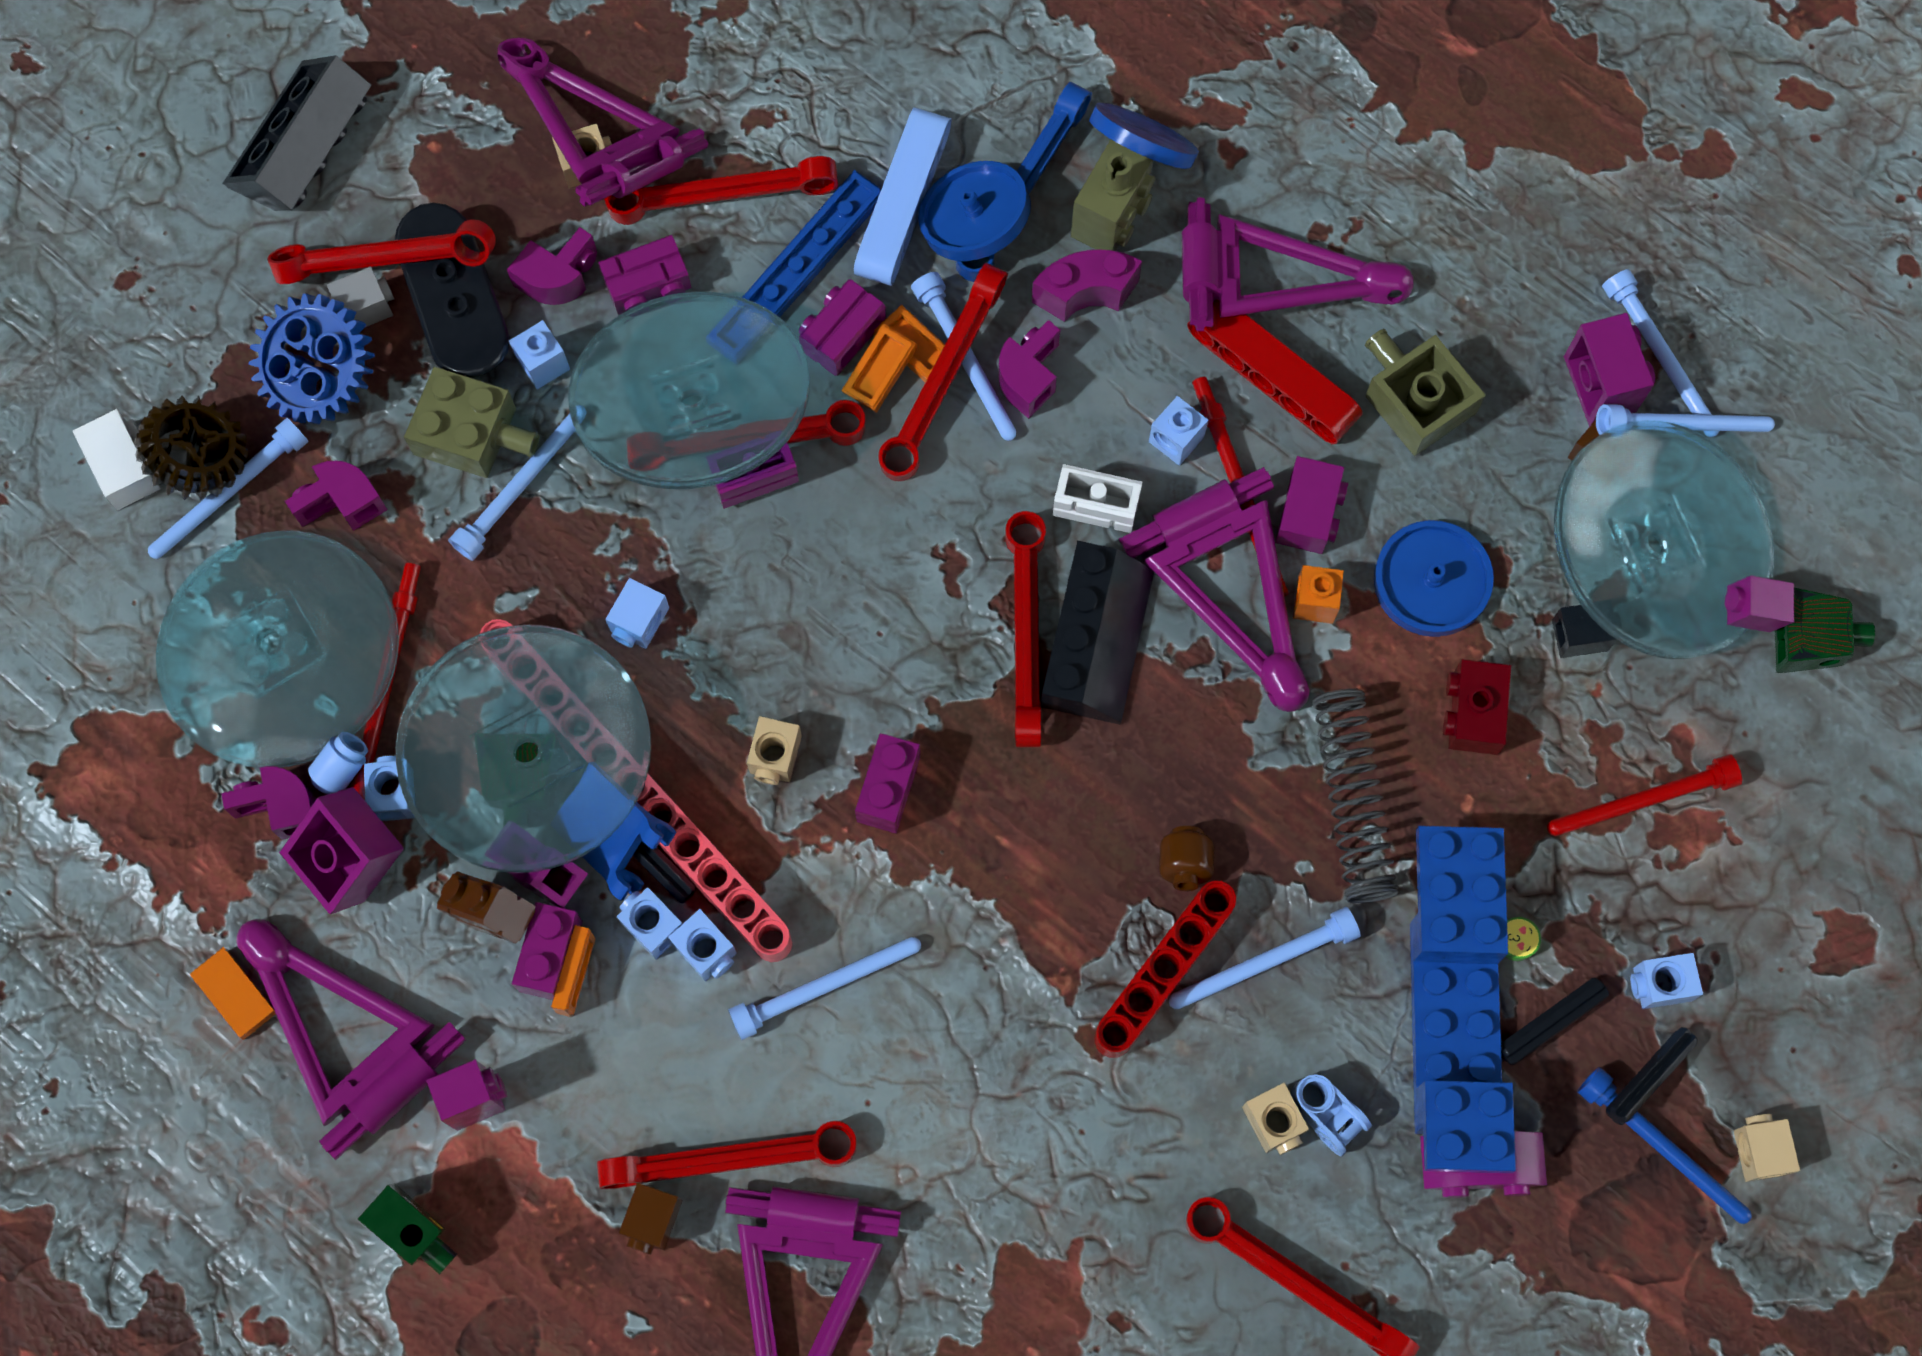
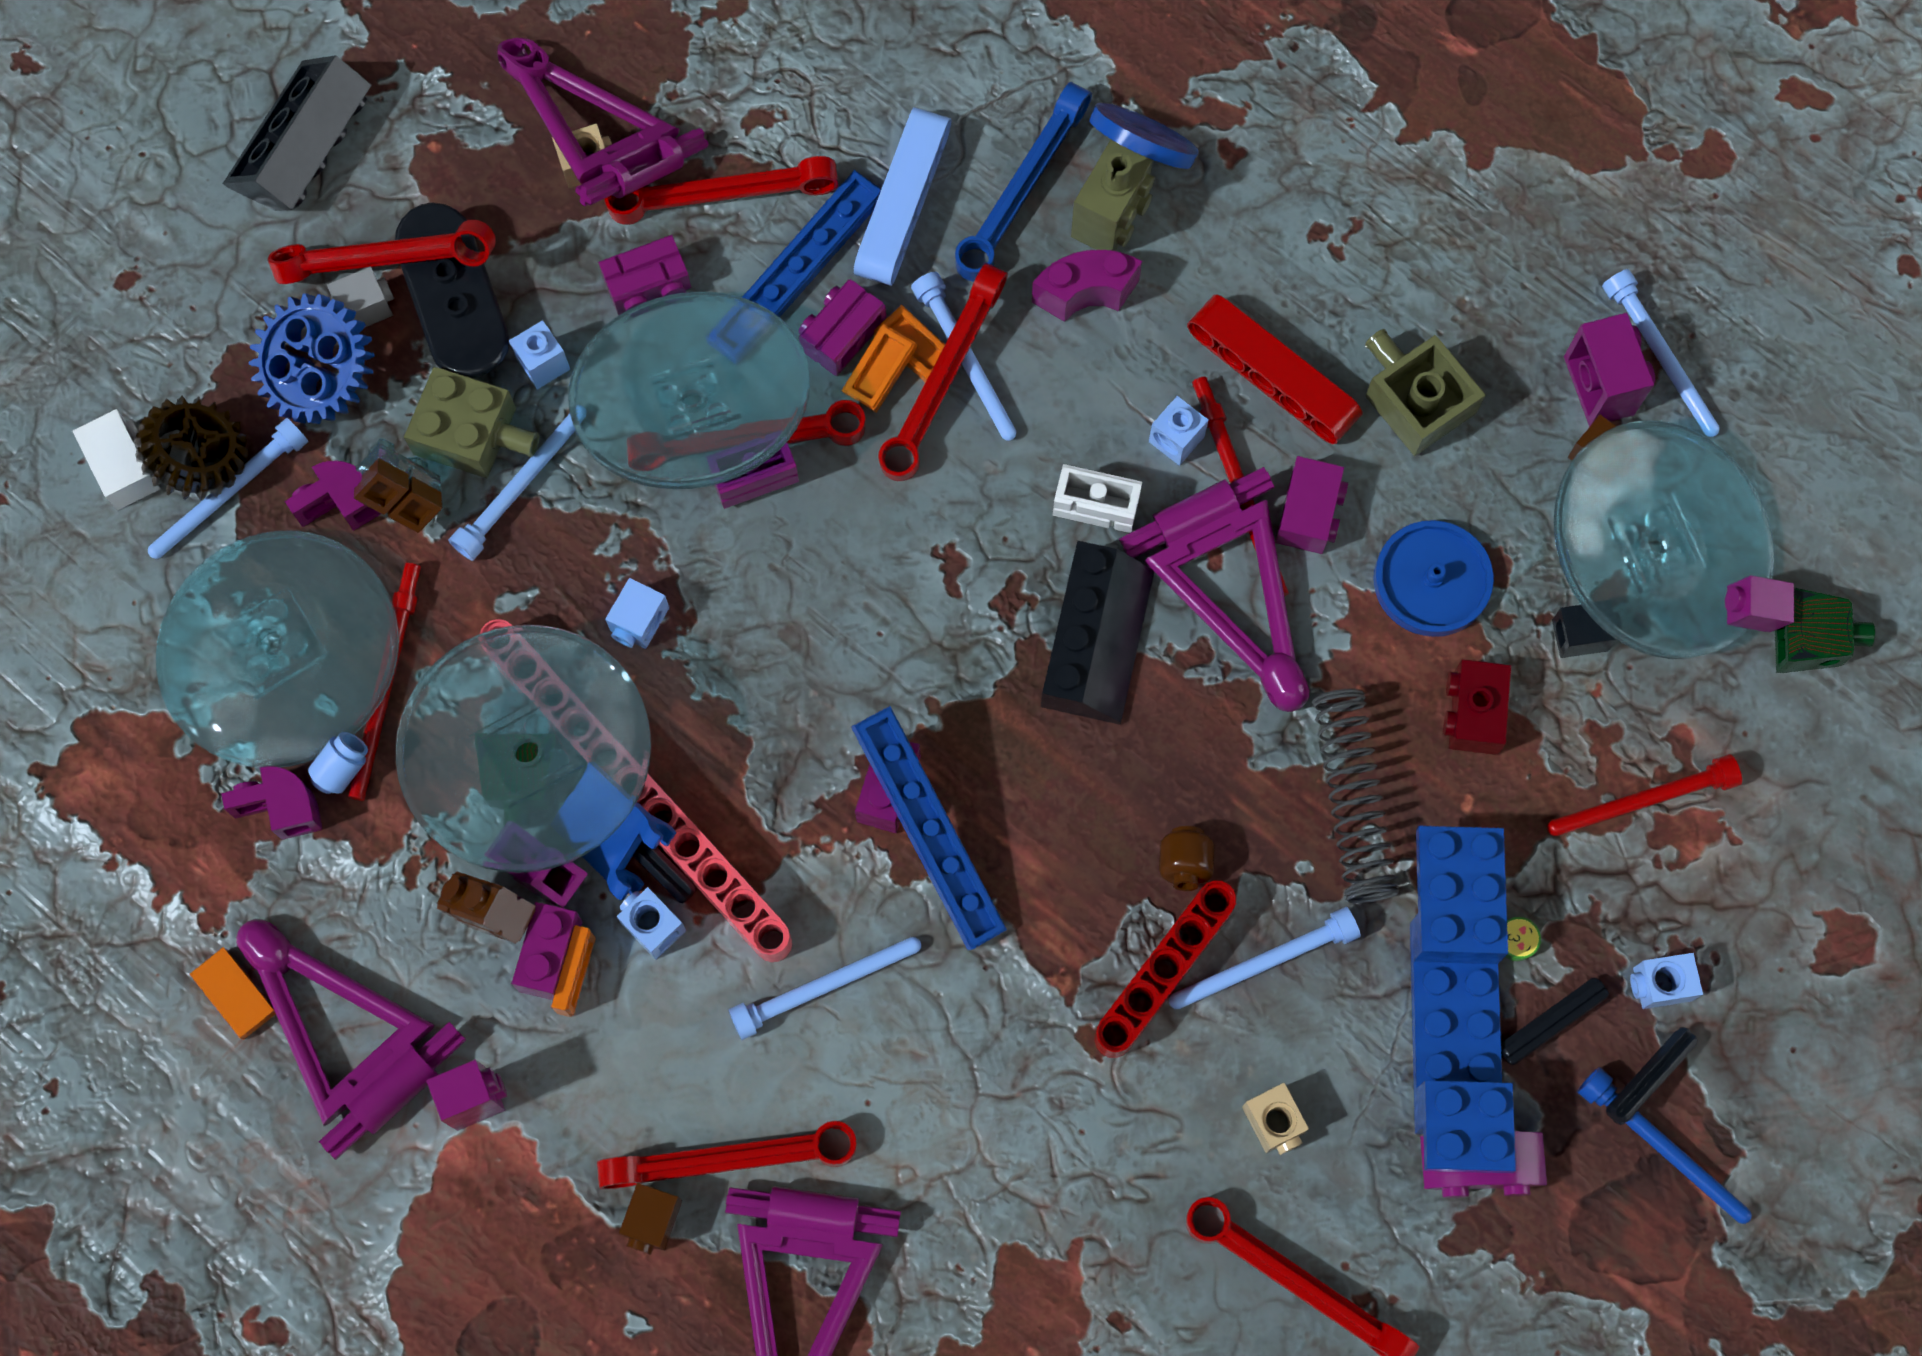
magenta brick [279,787,404,915] -> none
dark green torso [358,1183,457,1275] -> none
light blue brick [364,756,416,821] -> none
magenta brick [507,227,597,305] -> none
light blue brick [668,909,737,981] -> none
tan brick [747,716,802,785] -> none
blue piece [918,161,1031,261] -> none
magenta brick [999,320,1060,419] -> none
red piece [1005,511,1046,747] -> none
magenta piece [1182,197,1414,331] -> none
light blue piece [1291,1074,1372,1157] -> none
orange brick [1293,565,1344,624] -> none
light blue piece [1596,404,1775,437] -> none
tan brick [1733,1114,1800,1182] -> none
none -> reddish brown hips [354,438,443,533]
none -> blue tile [851,706,1007,950]

